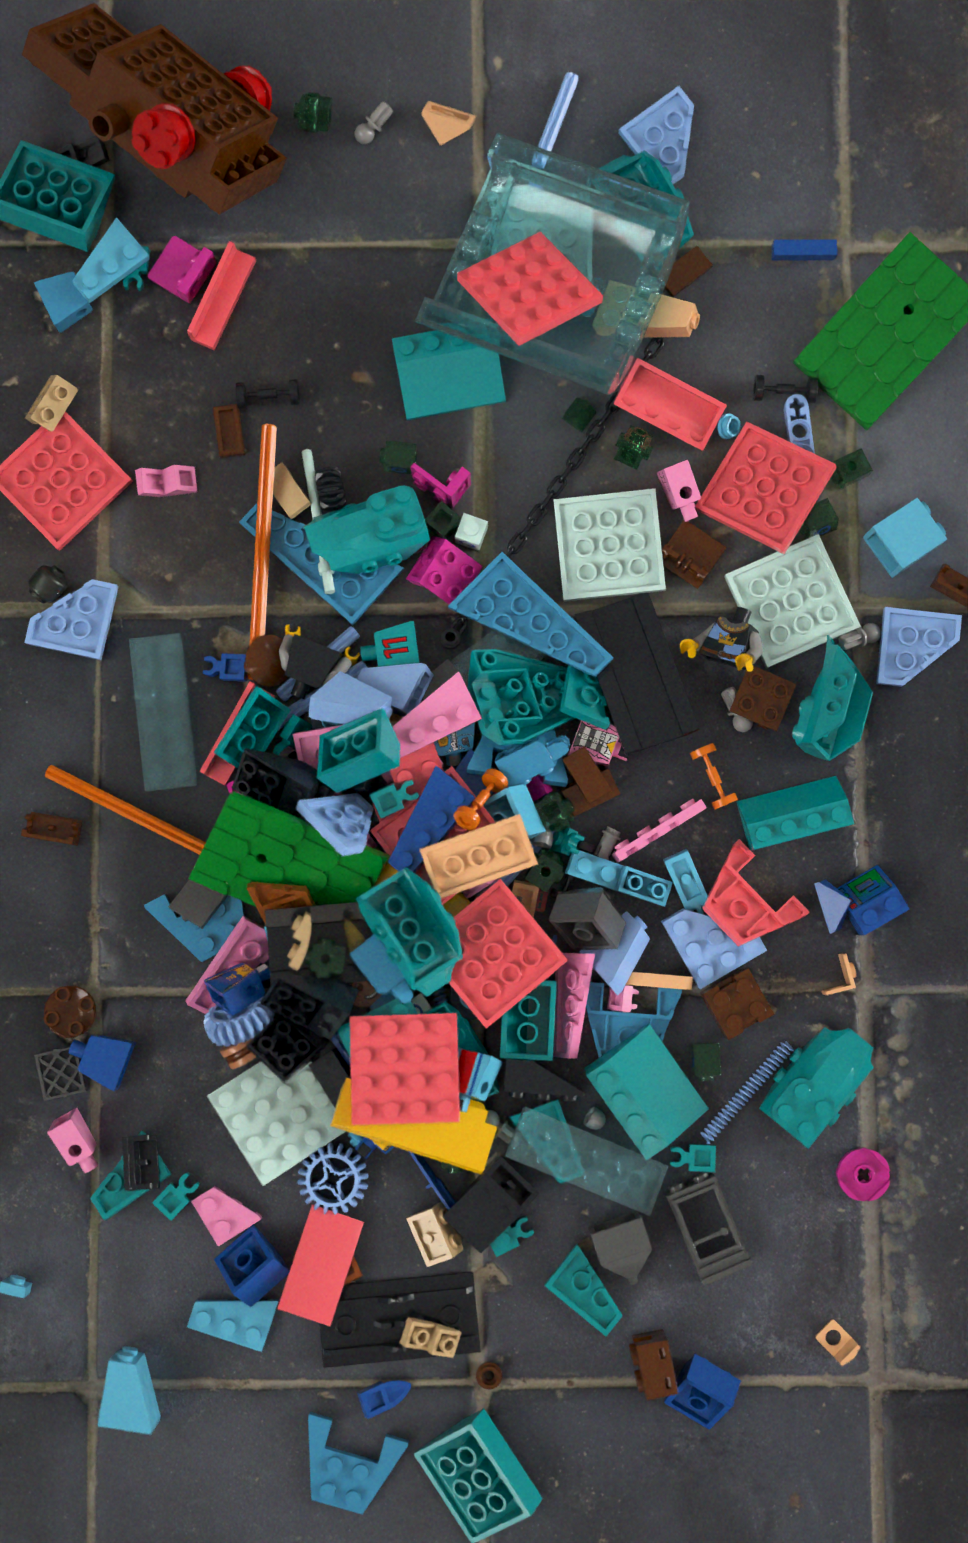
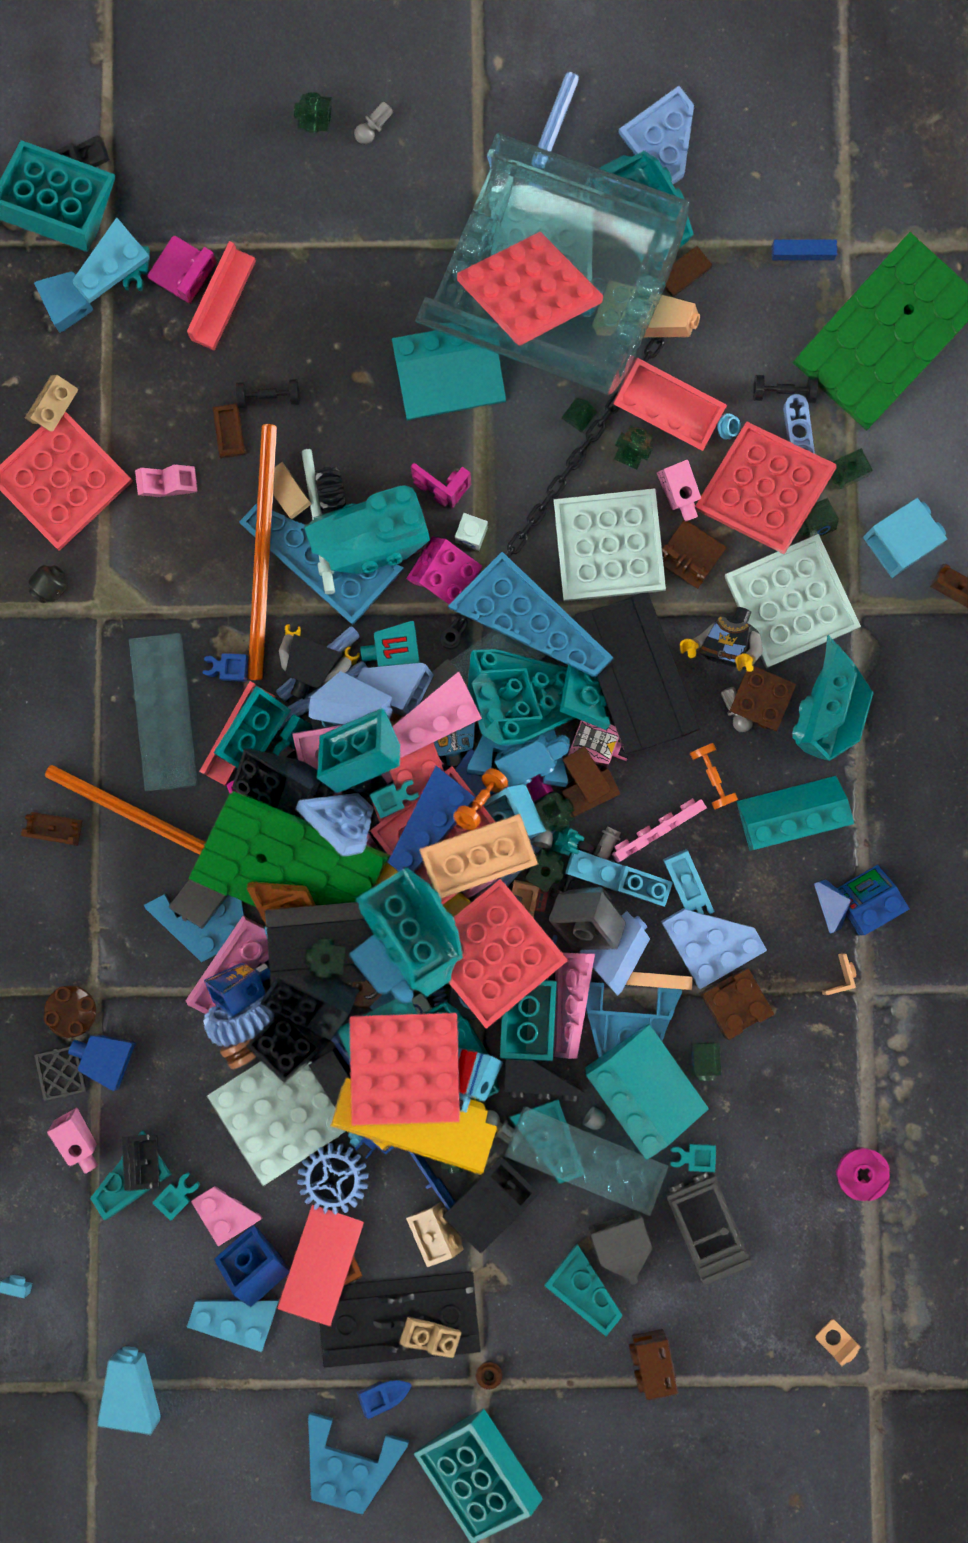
reddish brown piece [22,3,287,215] -> none
light blue plate [24,579,119,660] -> none
reddish brown dish [244,635,288,686] -> none
tan slope [287,911,311,971] -> none
clear yellow slope [343,918,365,953] -> none
clear green brick [379,440,417,474] -> none
light nougat slope [421,101,476,146] -> none
clear green brick [425,501,461,539] -> none
teal plate [490,1216,534,1257] -> none
bright pink tile [607,985,639,1012] -> none
blue slope [664,1354,741,1430] -> none
light blue piece [700,1041,794,1145] -> none
coral wing [702,839,810,947] -> none
teal slope [759,1027,874,1149] -> none
light grey axle [838,623,881,650] -> none
light blue plate [876,607,962,687] -> none

